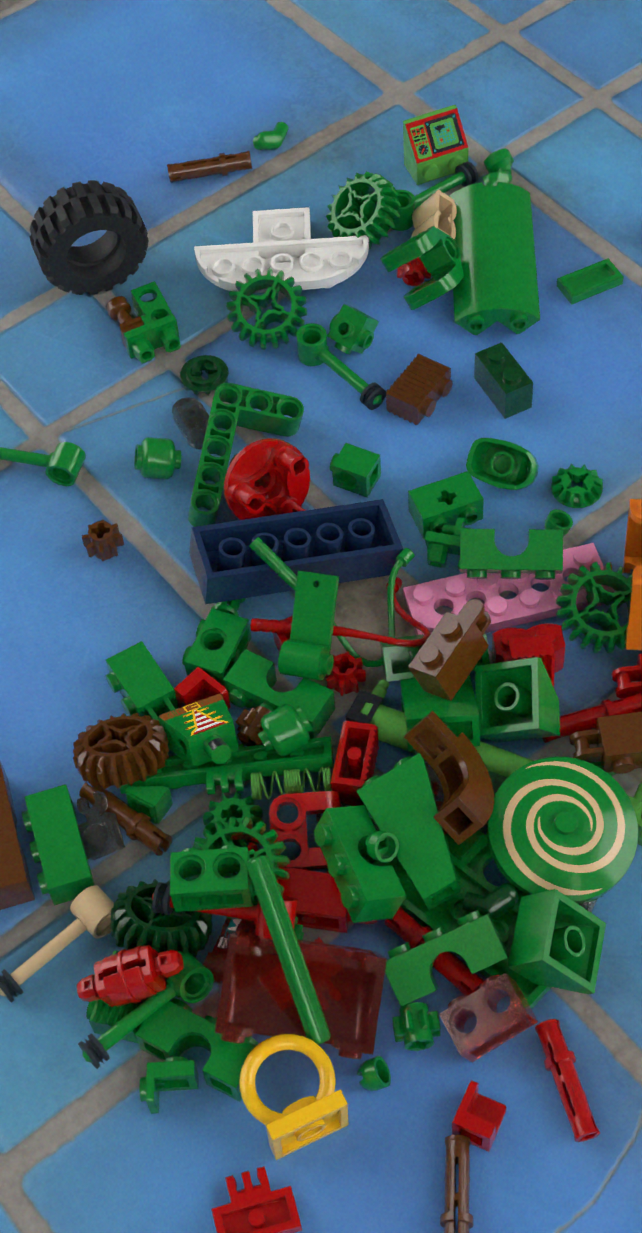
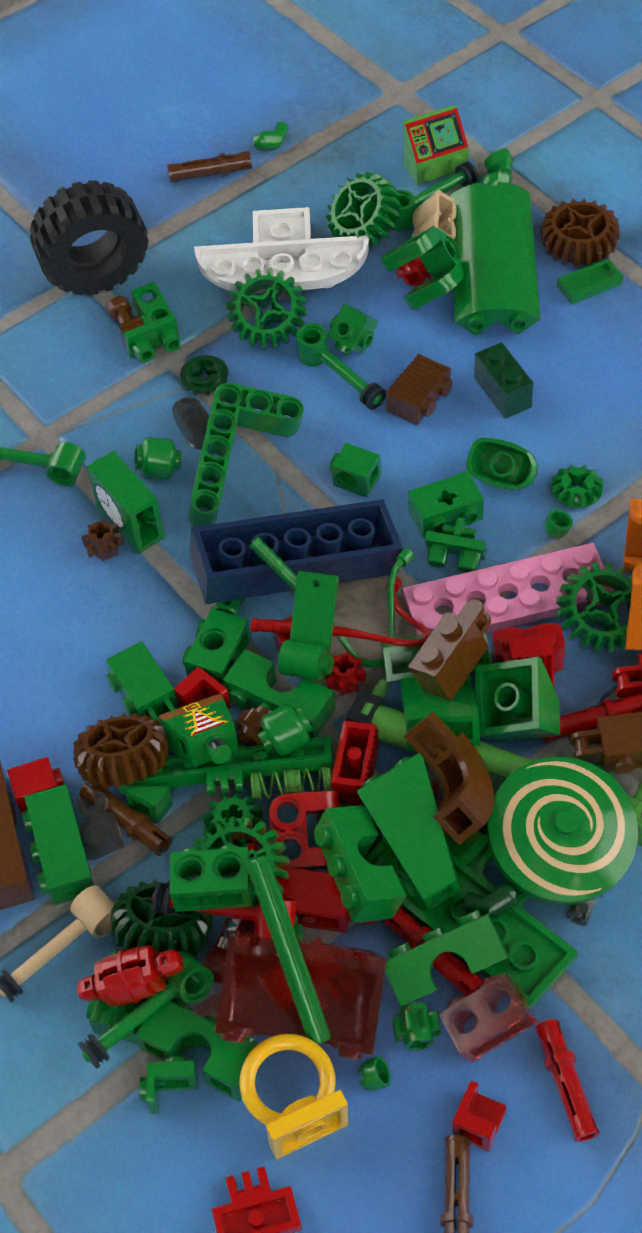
red piece [224,438,310,520] -> none
green hinge [365,830,399,863] -> none
green arch [460,529,563,580] -> none
green slope [508,889,606,995] -> none
none -> red brick [7,756,64,815]
none -> green brick [87,451,165,554]
none -> reddish brown gear [540,198,620,268]

